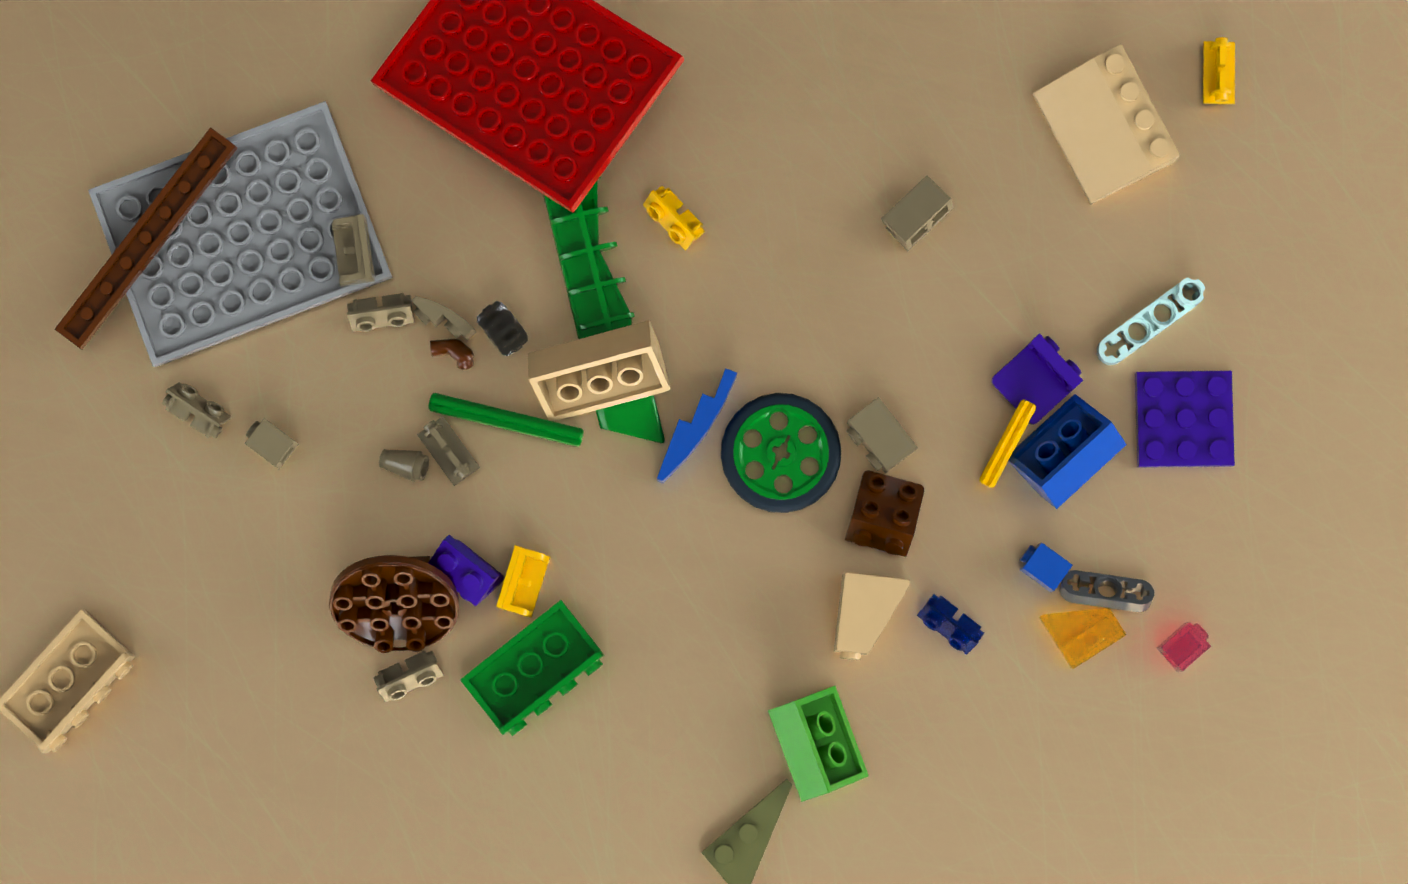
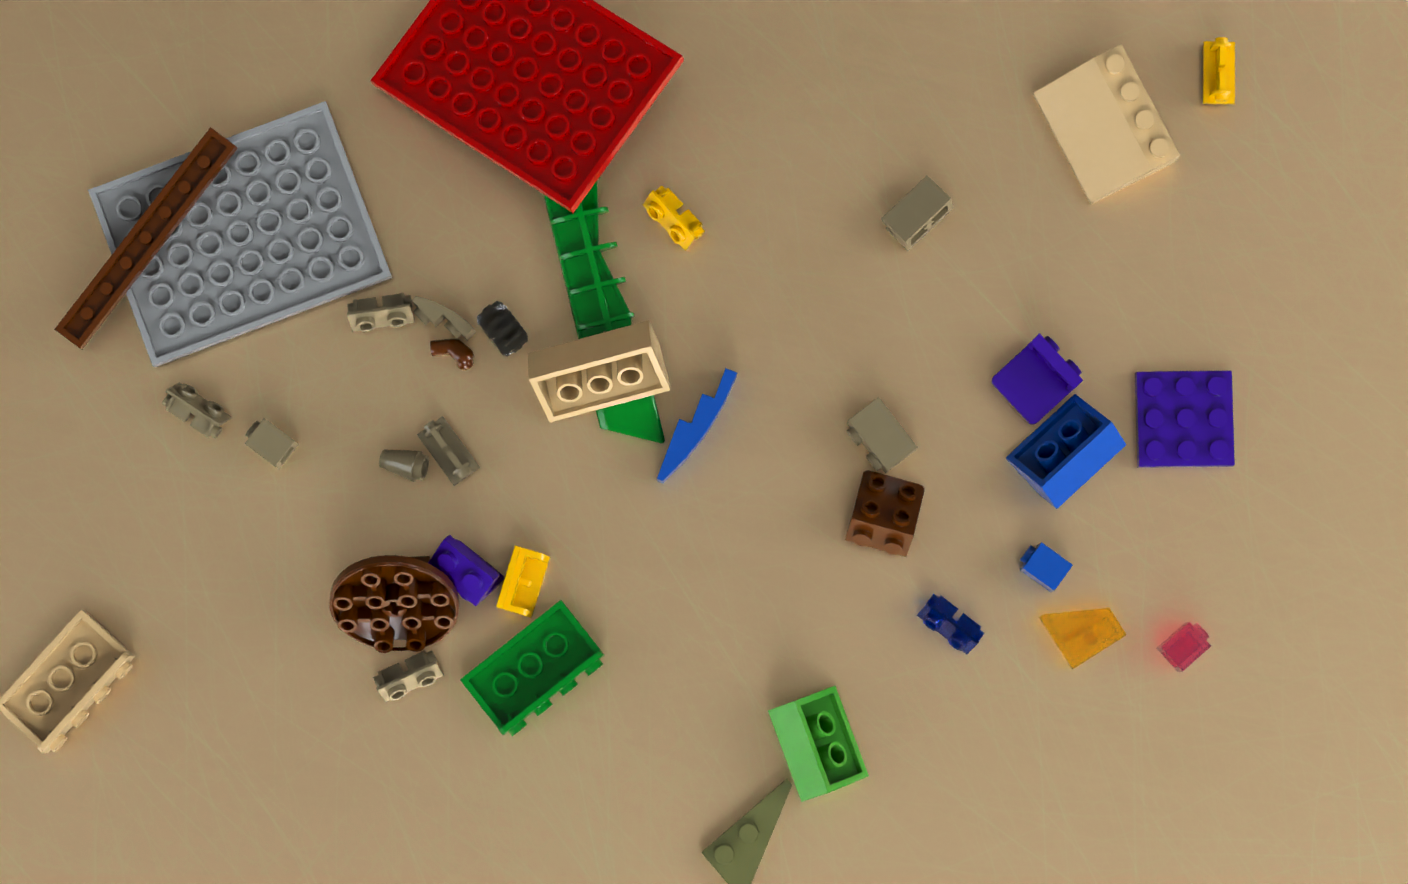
dark tan hinge [331,214,375,286] -> none
green axle [428,393,584,447] -> none
wedge [721,393,841,513] -> none
tan slope [834,572,910,660] -> none
yellow axle [979,399,1036,488] -> none
dark grey beam [1059,570,1154,612] -> none
light aqua beam [1096,277,1205,365] -> none

